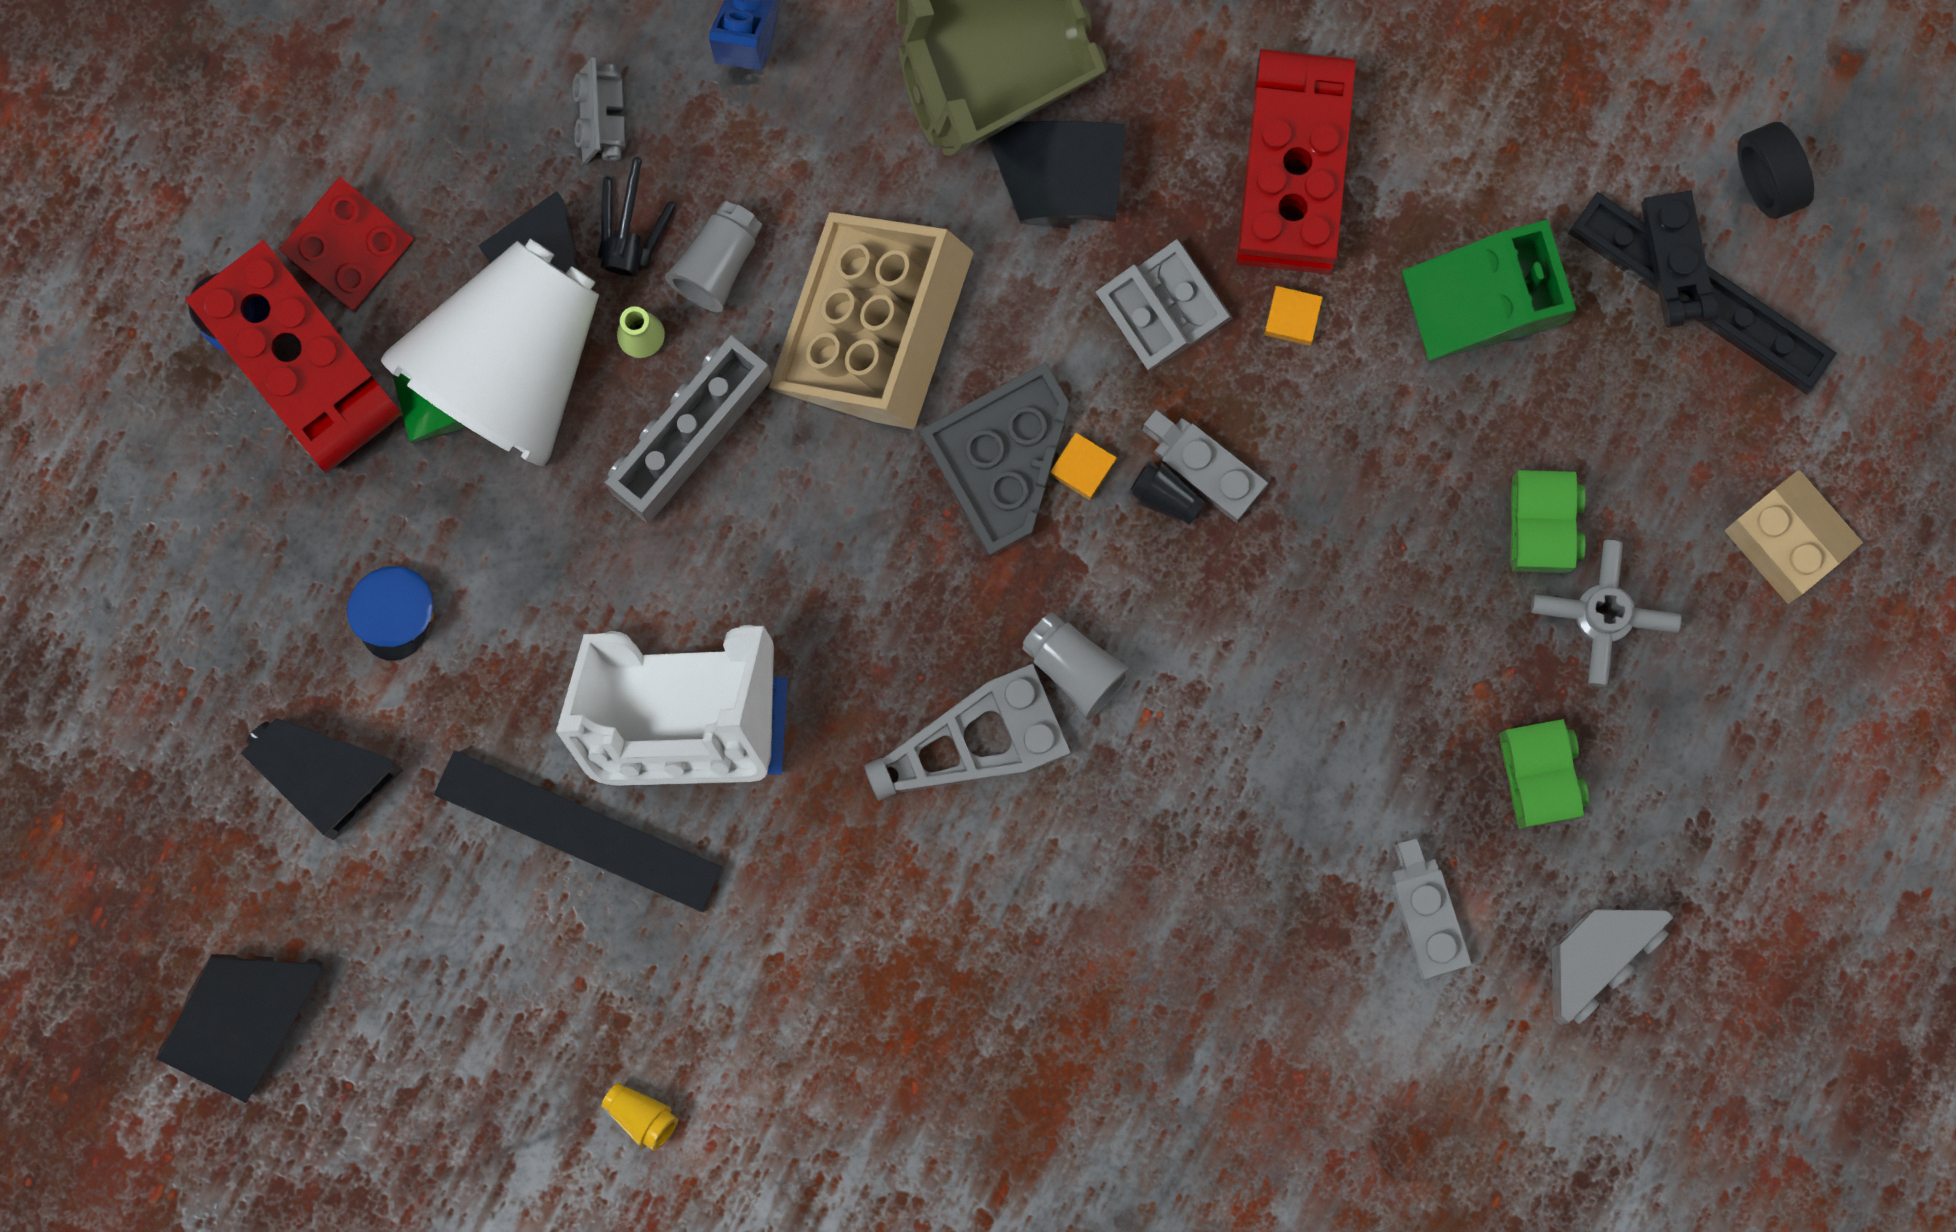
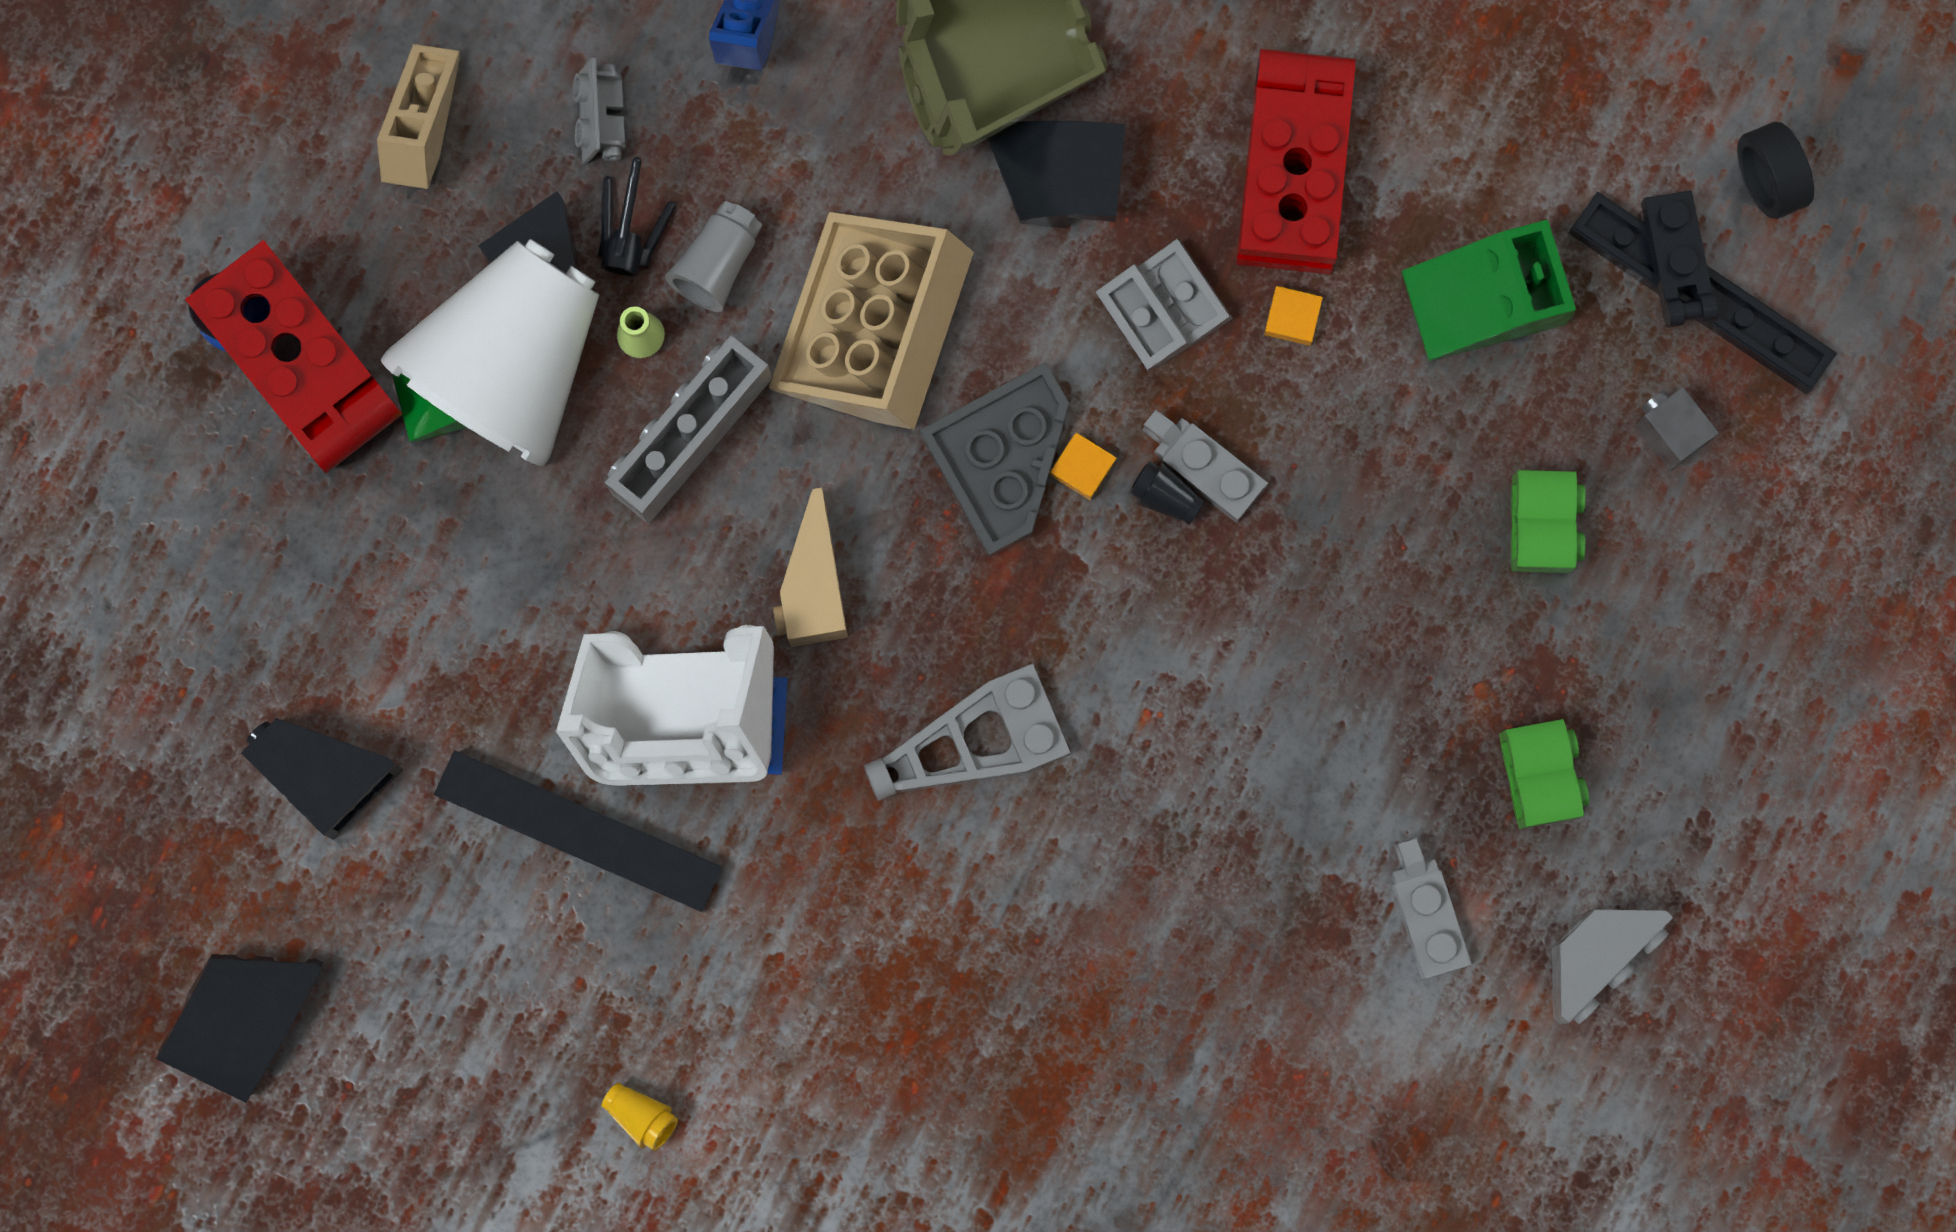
red hinge [278,176,414,312] -> none
blue piece [347,566,434,661] -> none
light grey plant [1022,612,1133,720] -> none
light grey bar [1531,540,1681,687] -> none
tan slope [1724,469,1863,604] -> none
none -> tan slope [377,44,460,189]
none -> tan slope [773,487,848,647]
none -> flat silver brick [1635,387,1719,471]

